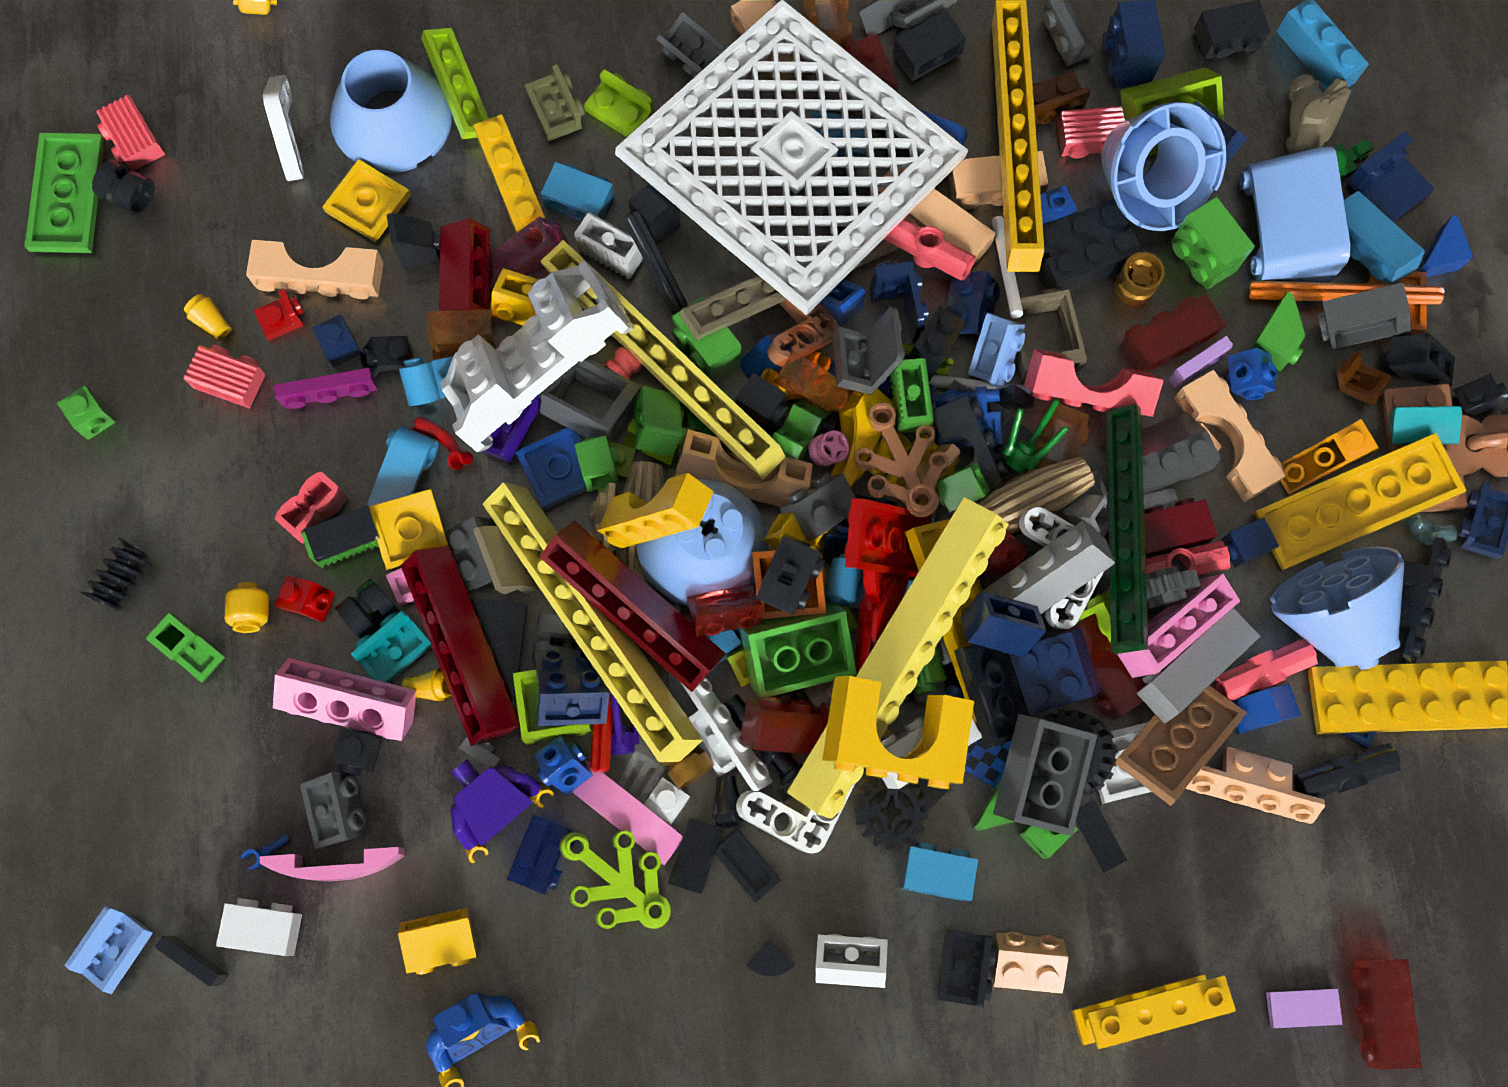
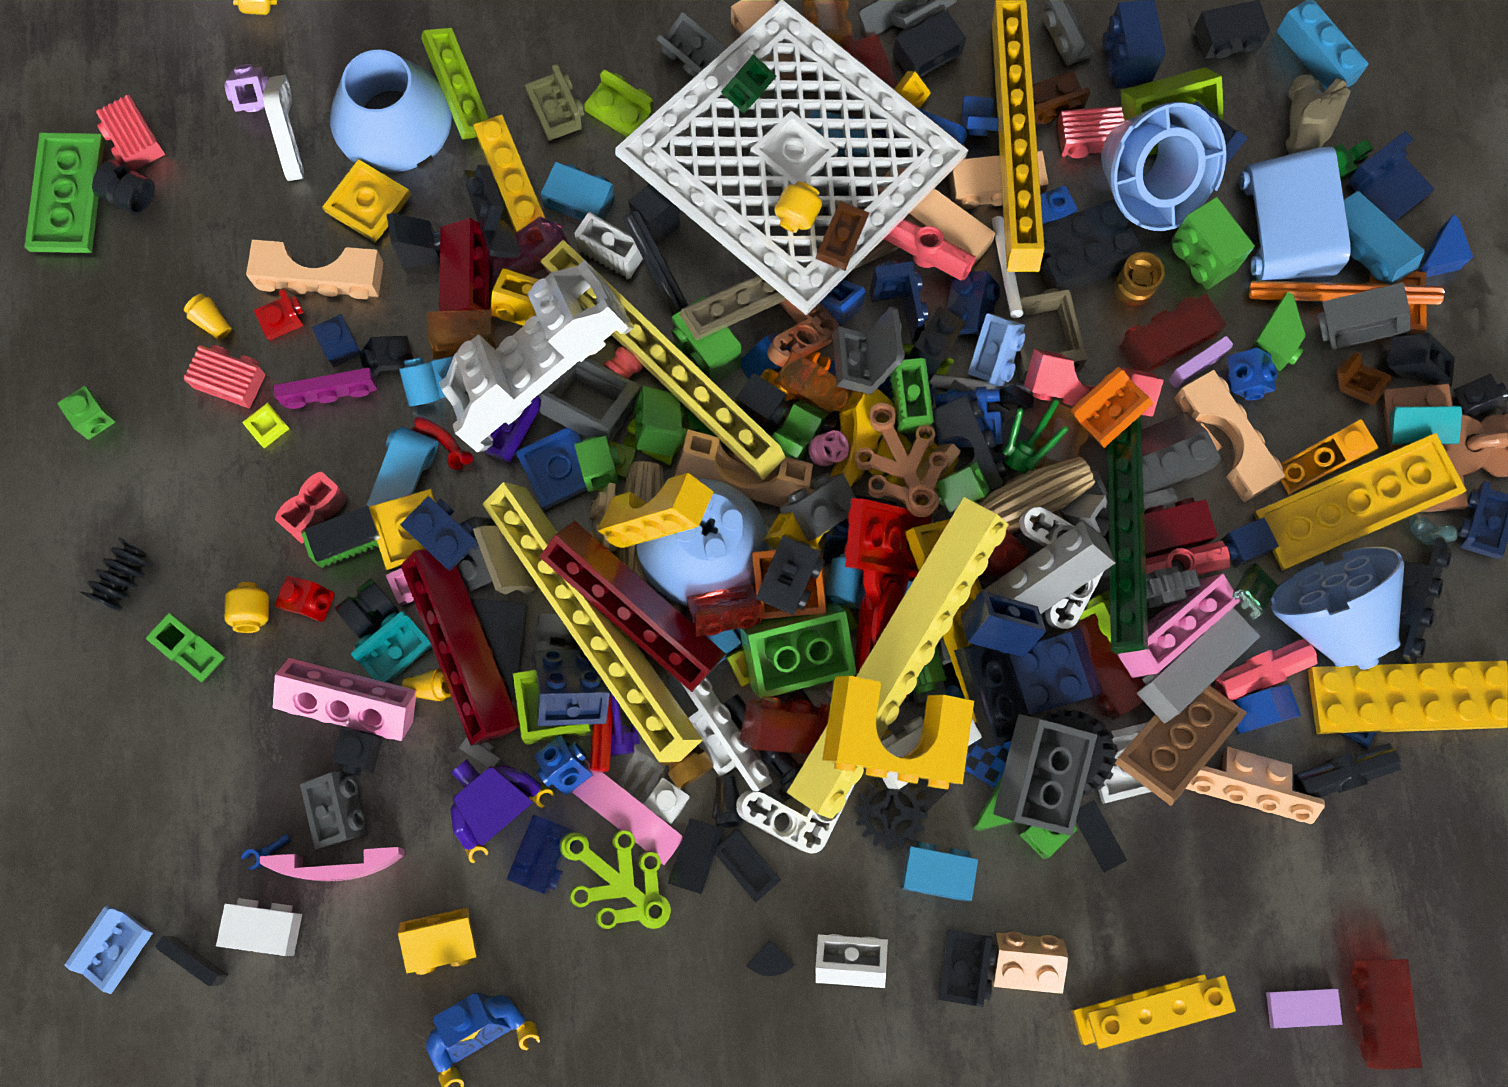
none -> lavender brick [225,64,269,112]
none -> neon yellow tile [242,402,289,448]
none -> dark blue bracket [400,496,479,571]
none -> black bracket [463,164,521,258]
none -> dark green brick [721,54,777,114]
none -> yellow head [774,181,822,233]
none -> reddish brown plate [815,201,869,271]
none -> yellow plate [894,71,931,109]
none -> blue bracket [960,96,999,136]
none -> orange bracket [1071,367,1154,447]
none -> clear green tile [1231,563,1278,619]

